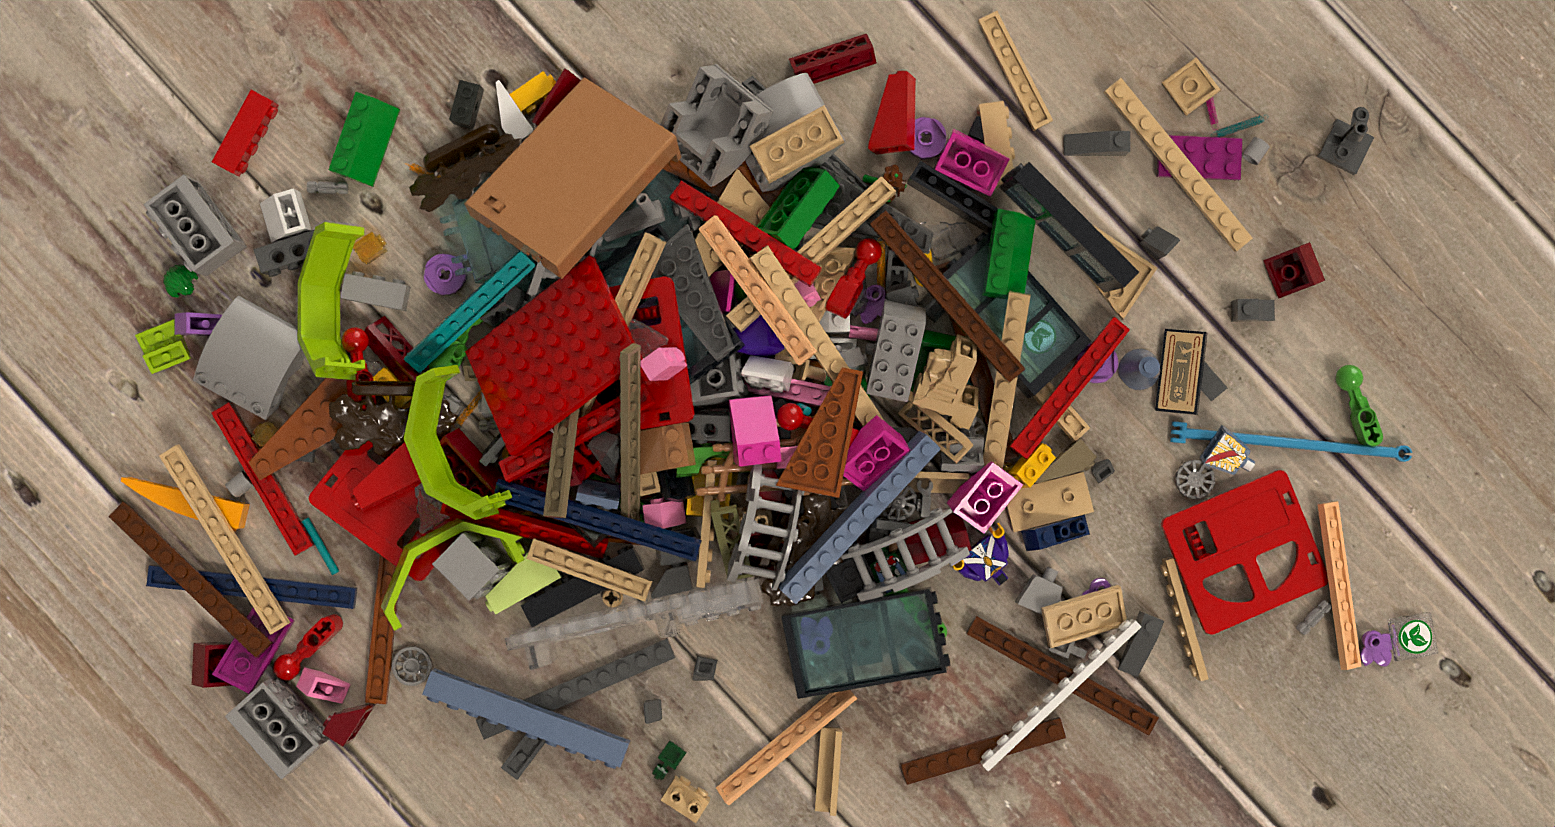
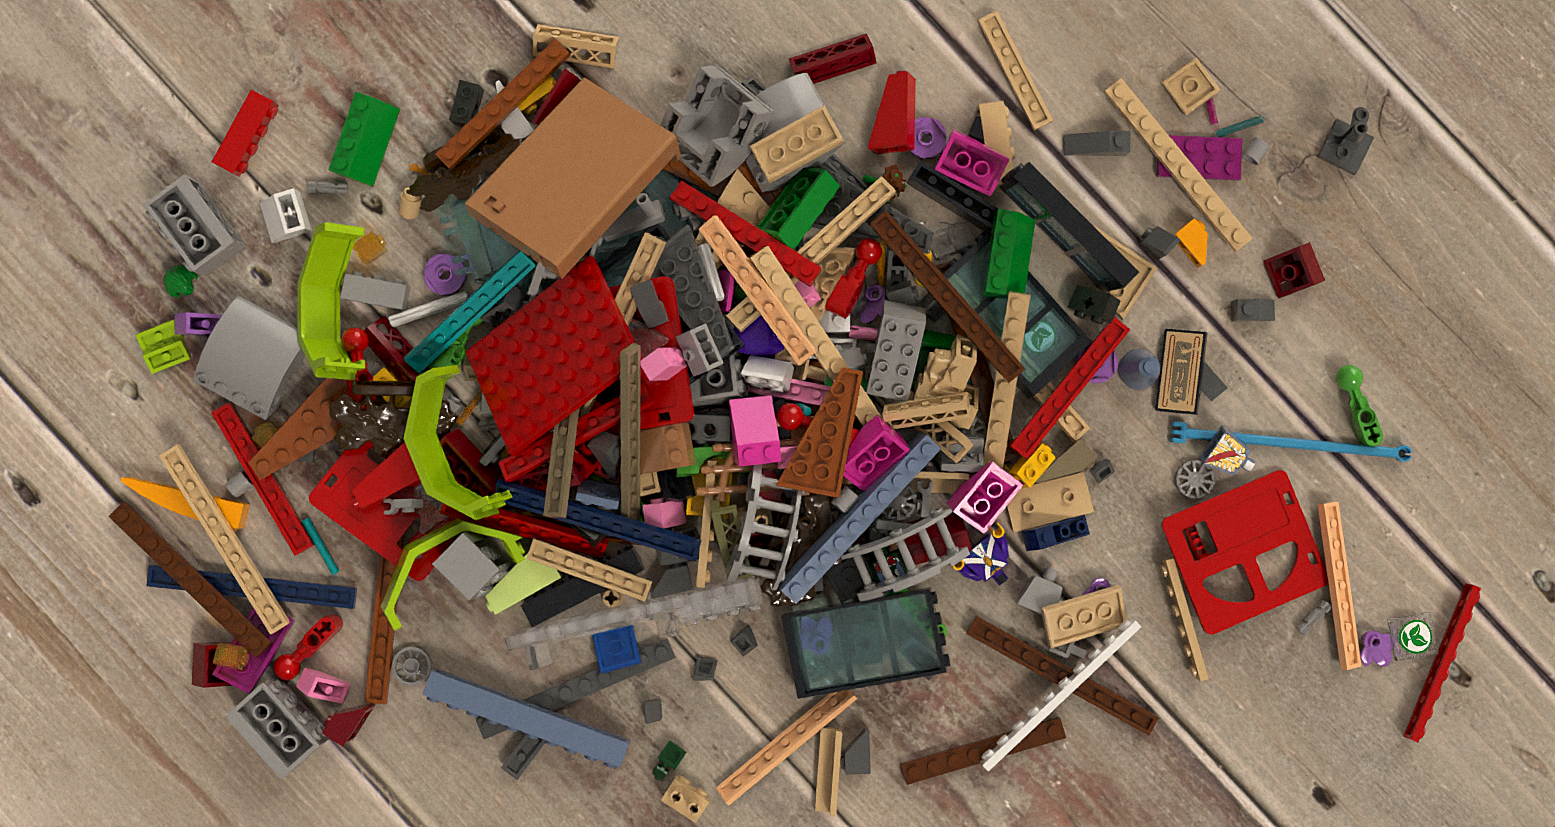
dark grey brick [253,229,315,277] -> none
dark grey slope [1118,611,1164,677] -> none
none -> clear yellow brick [213,642,249,671]
none -> light grey plate [384,499,423,515]
none -> white axle [389,291,469,327]
none -> tan brick [398,187,422,219]
none -> dark orange plate [435,39,571,170]
none -> tan fence [533,24,619,68]
none -> blue tile [592,622,642,674]
none -> dark grey slope [630,280,669,329]
none -> light grey brick [676,323,724,377]
none -> white axle [698,243,725,301]
none -> dark grey slope [730,625,758,657]
none -> light grey beam [831,486,859,514]
none -> dark grey slope [840,728,871,775]
none -> tan fence [883,392,972,429]
none -> pearl dark grey brick [1068,285,1121,324]
none -> light orange slope [1173,218,1208,268]
none -> red plate [1403,583,1481,743]

